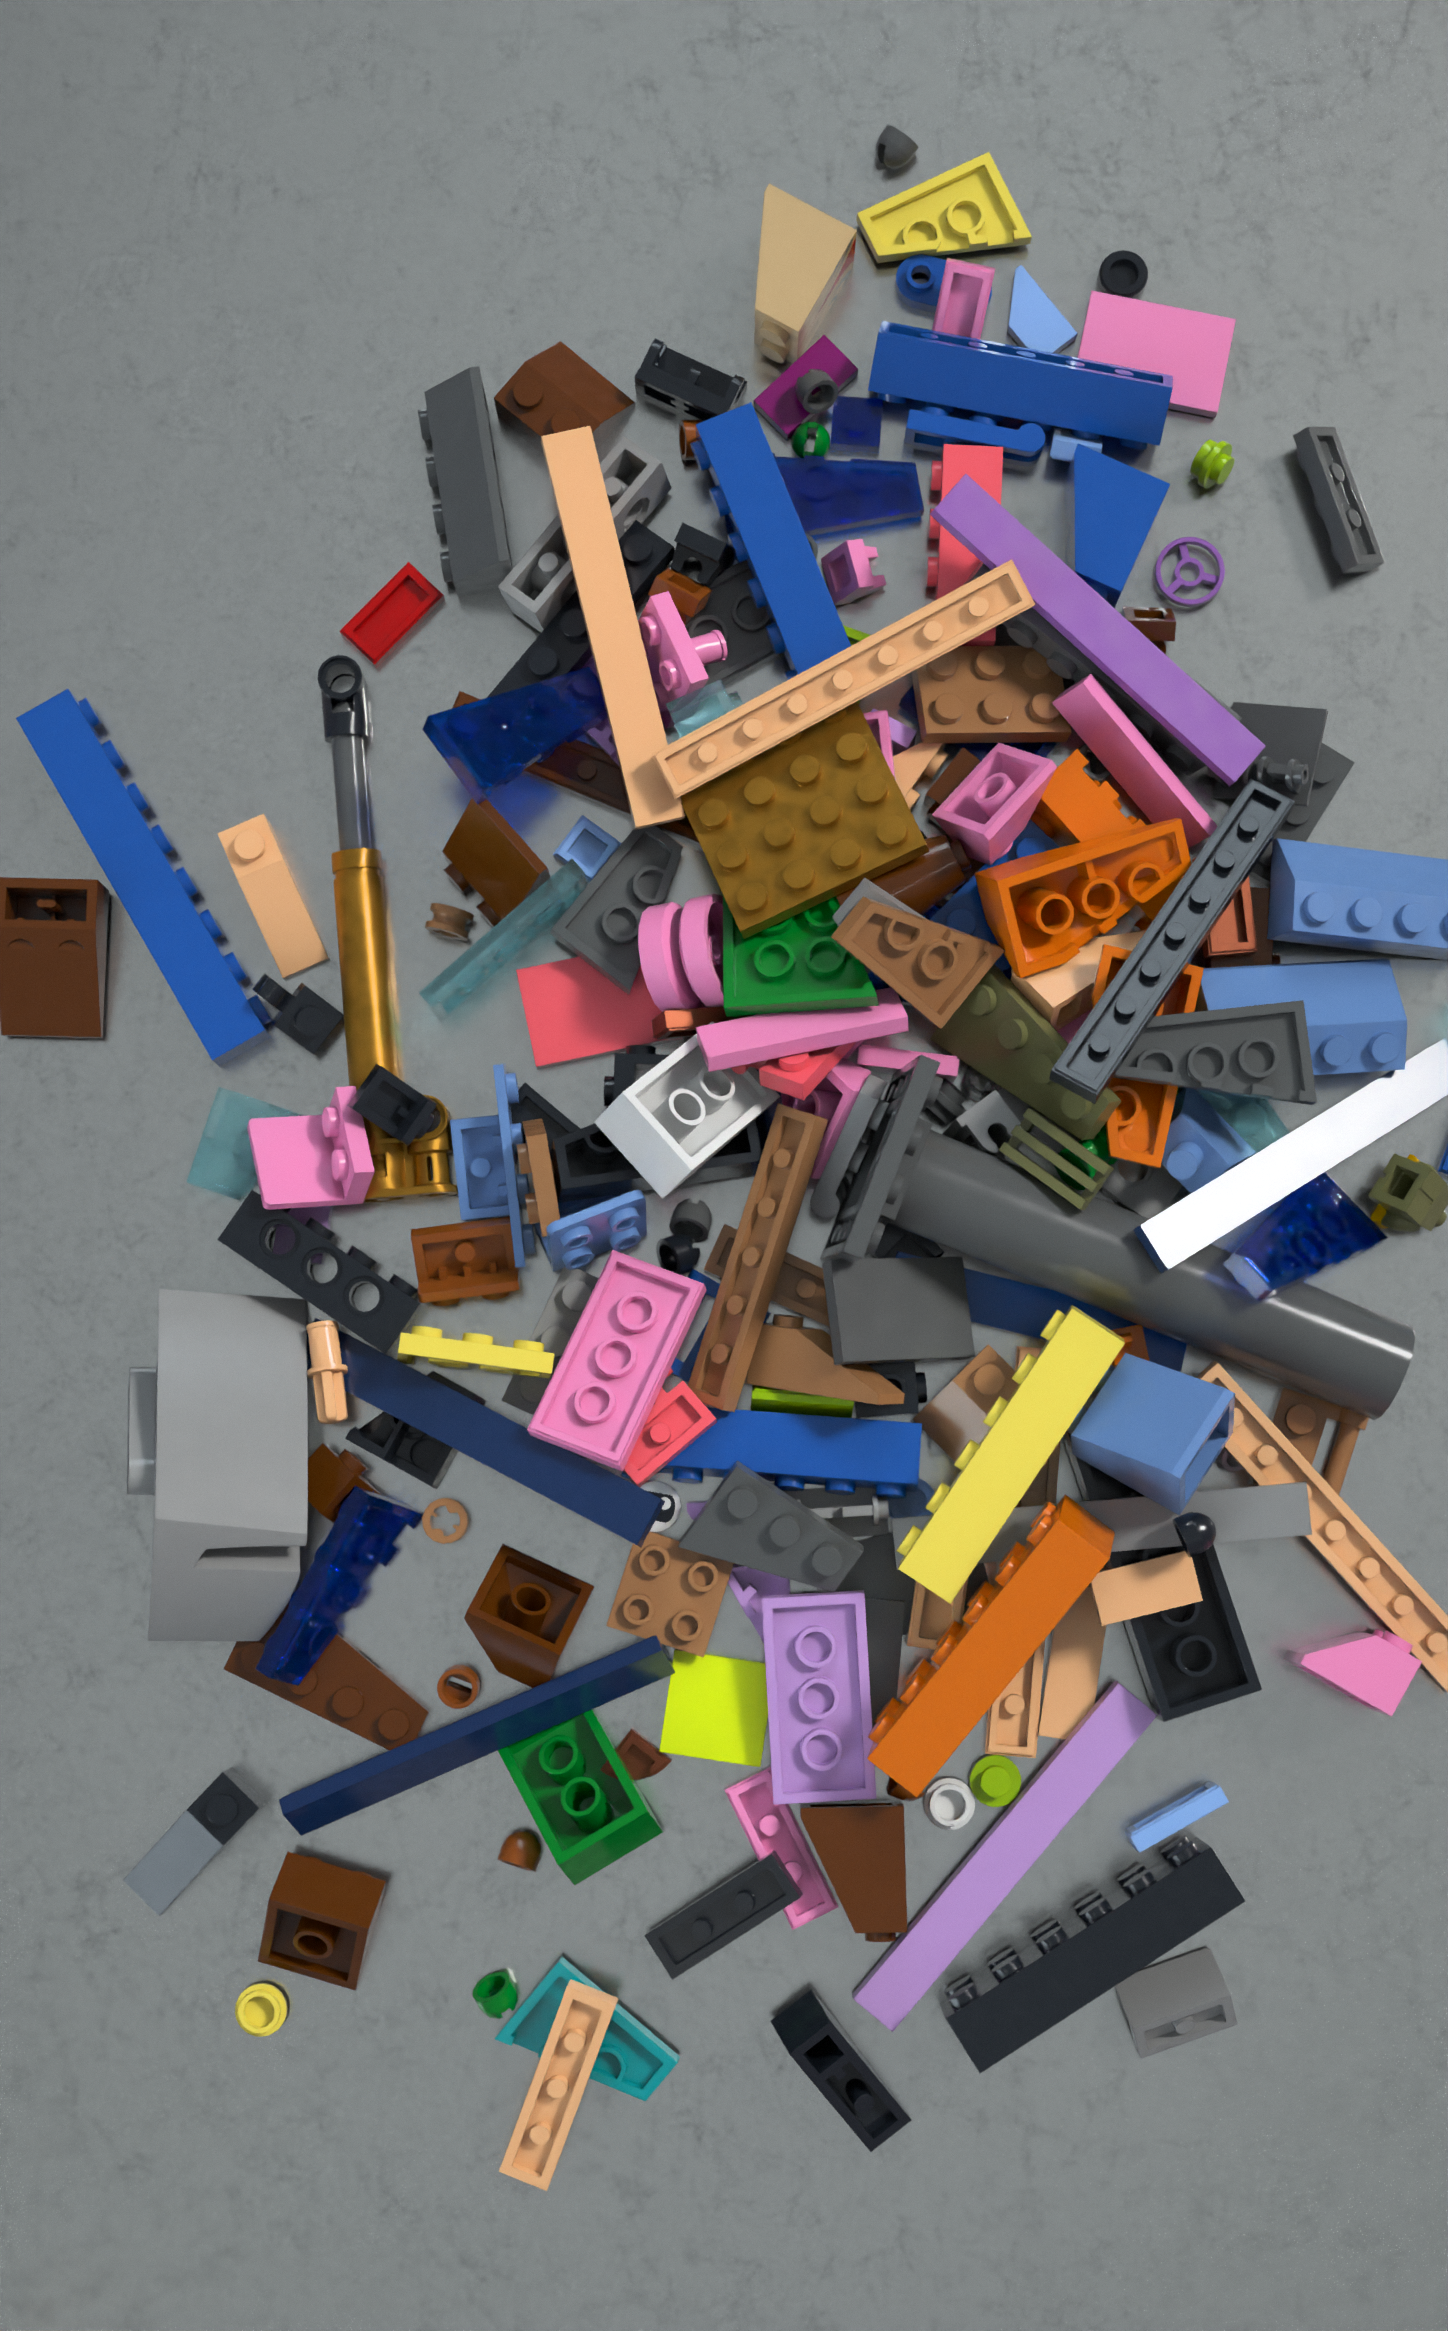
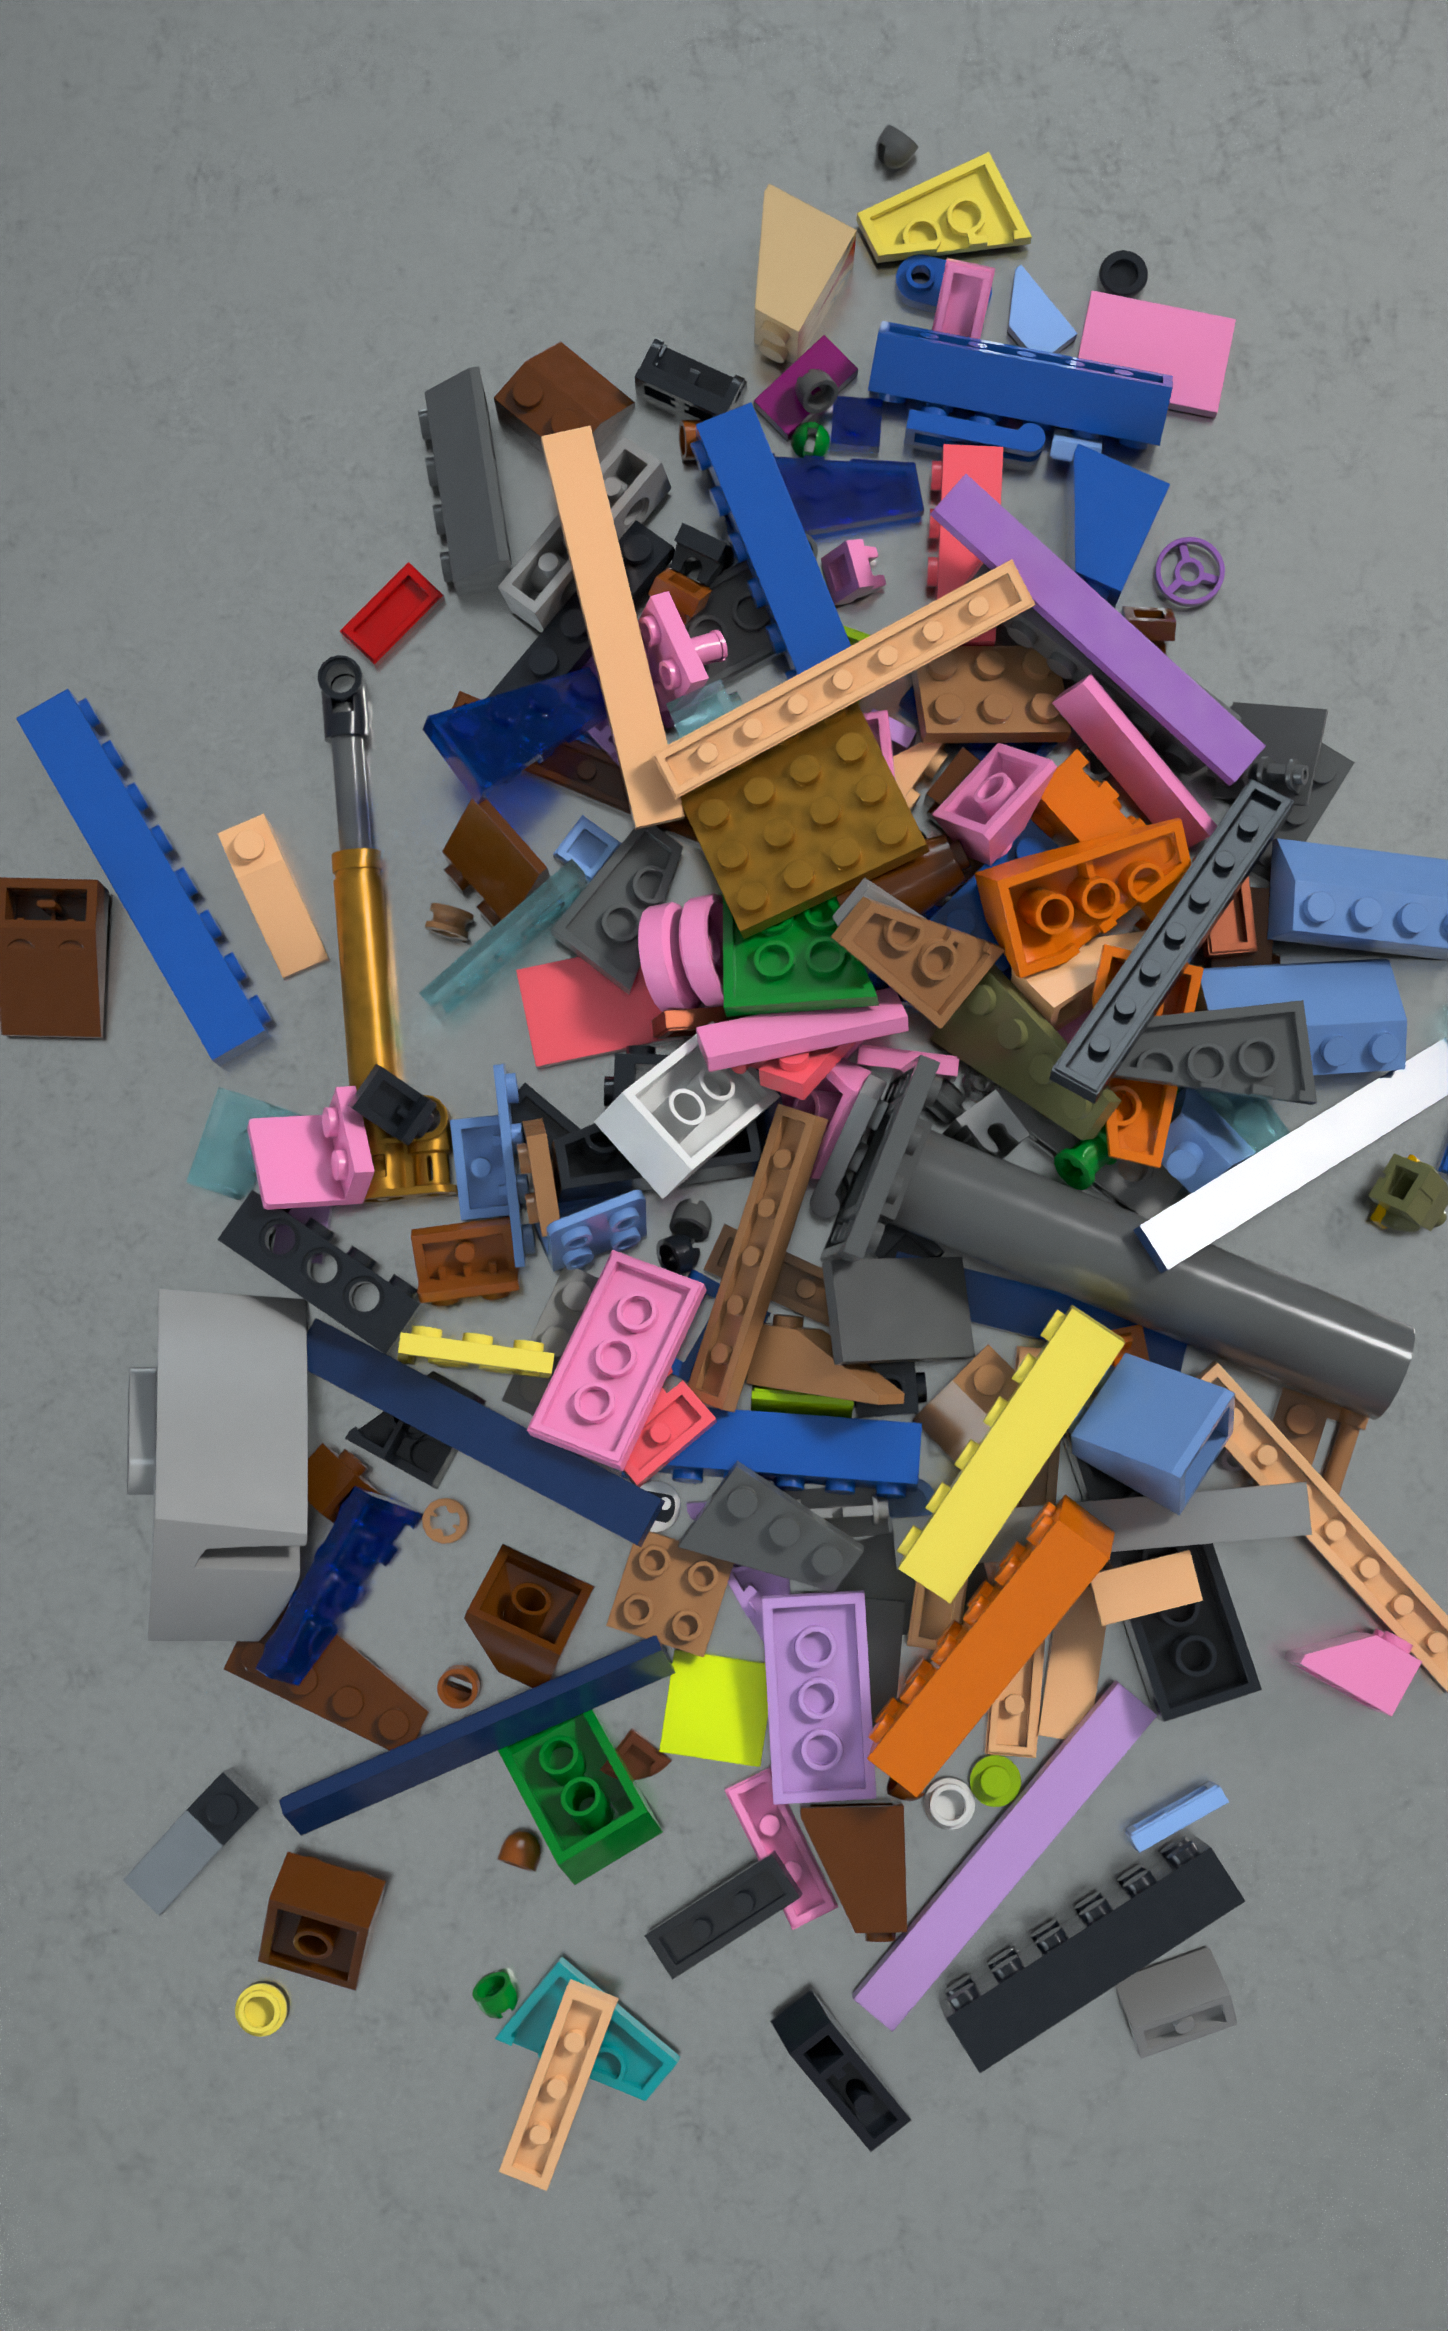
black plate [253,973,344,1055] -> none
light nougat axle [306,1320,348,1424] -> none
olive tile [999,1108,1114,1211] -> none
black hinge [1173,1512,1216,1558] -> none
lime plate [1190,439,1235,489] -> none
clear blue wing [1223,1172,1388,1302] -> none
dark grey plate [1293,427,1385,573] -> none

